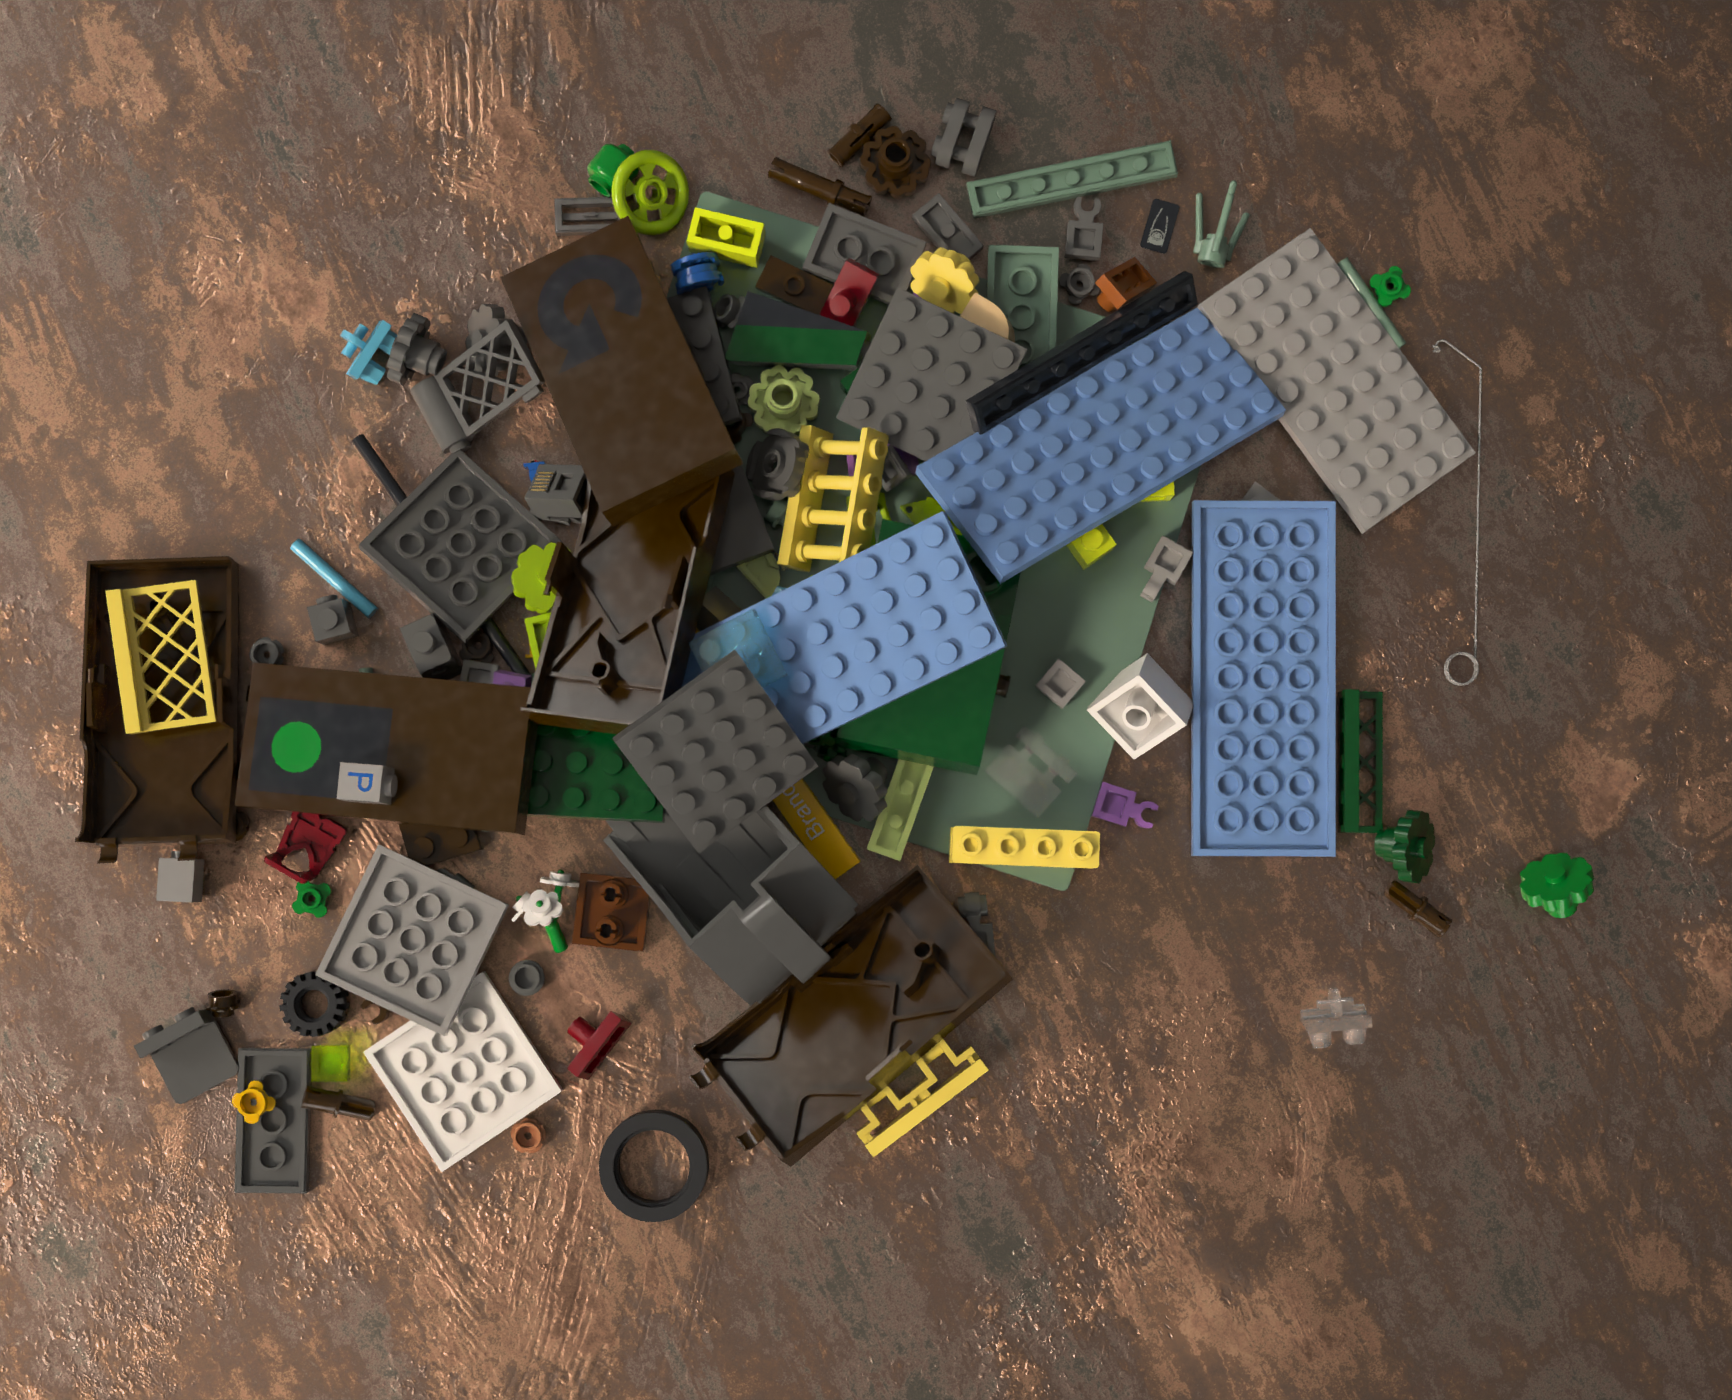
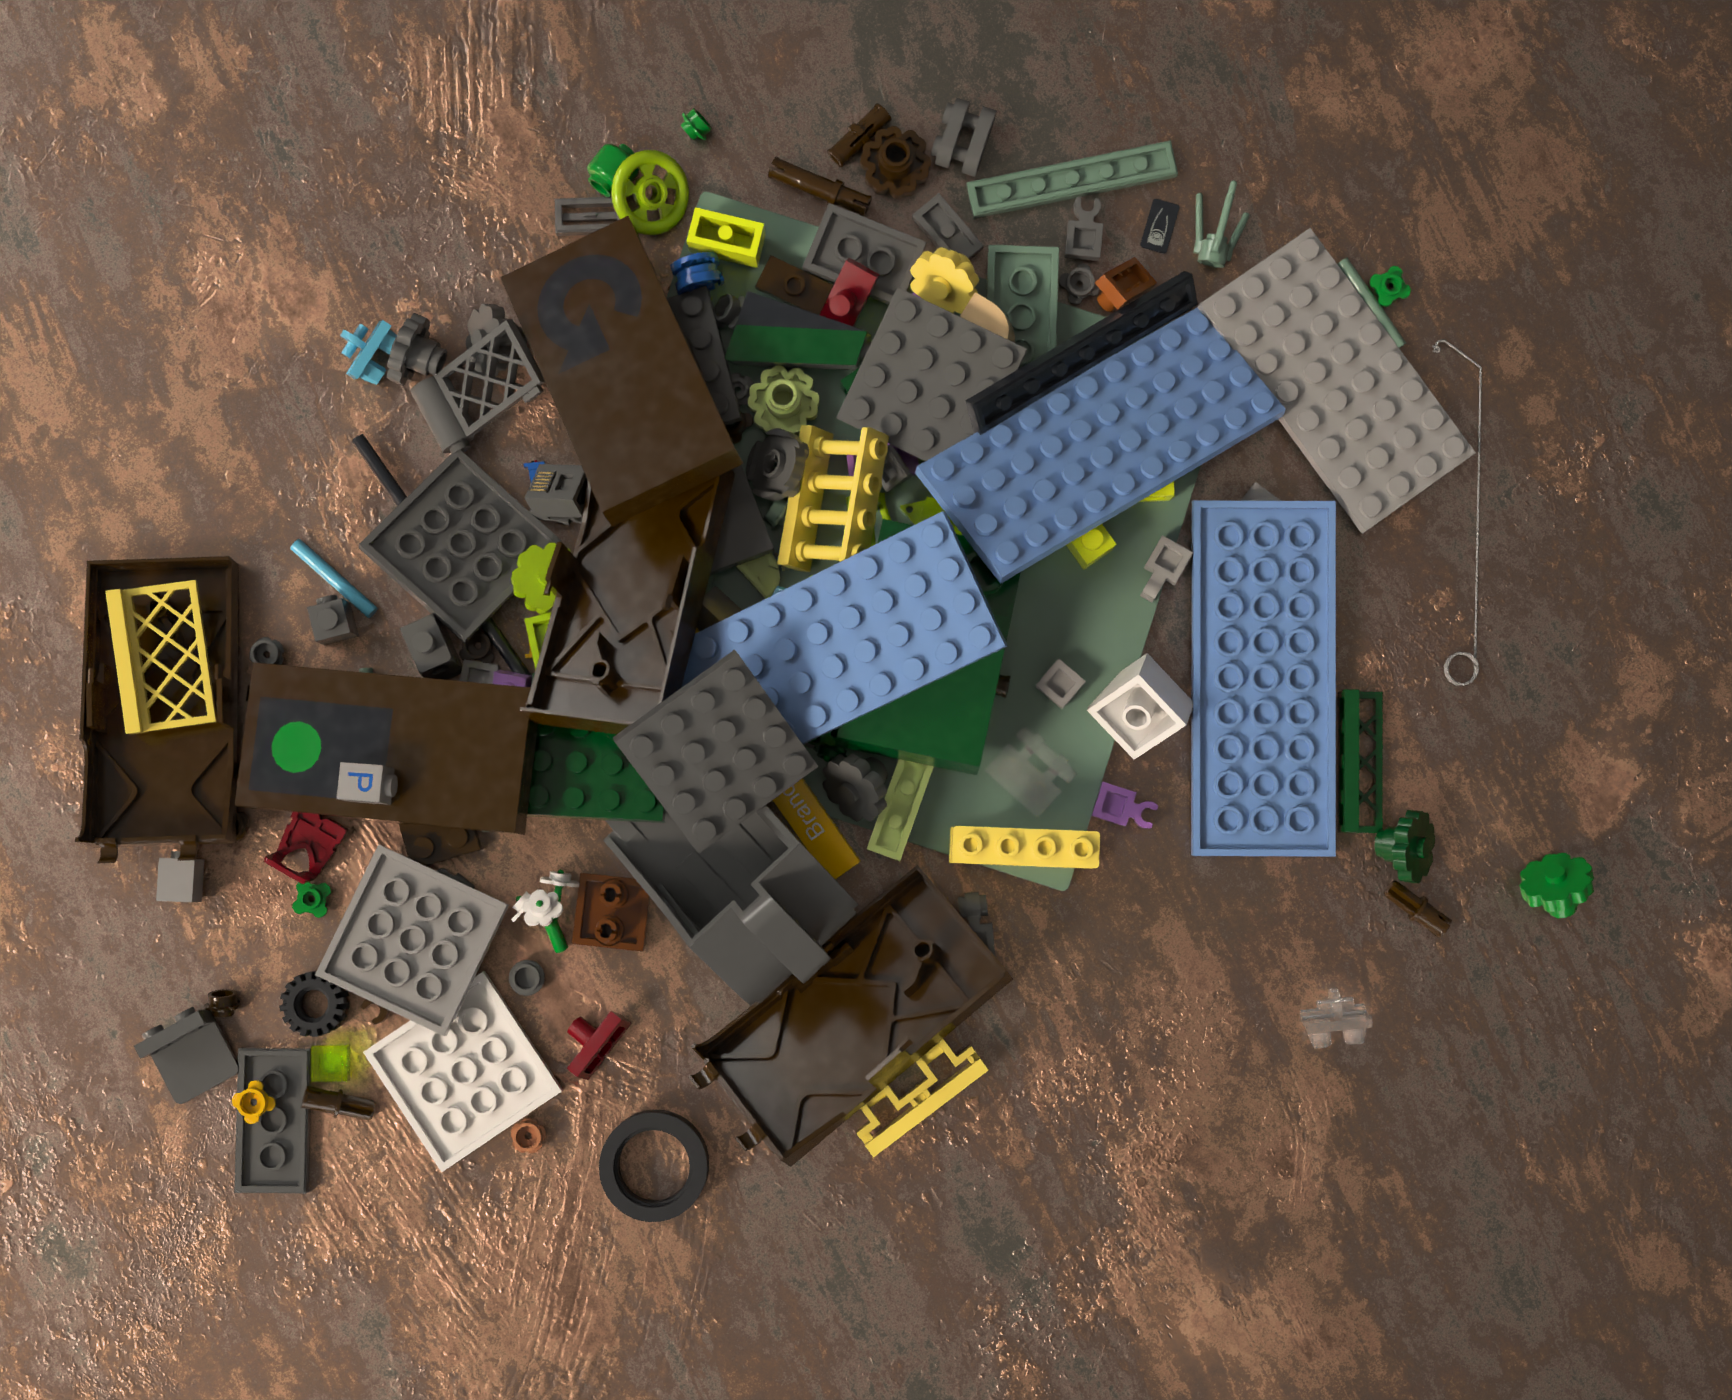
clear light blue plate [689,609,787,688] -> none
none -> green plate [681,108,712,141]

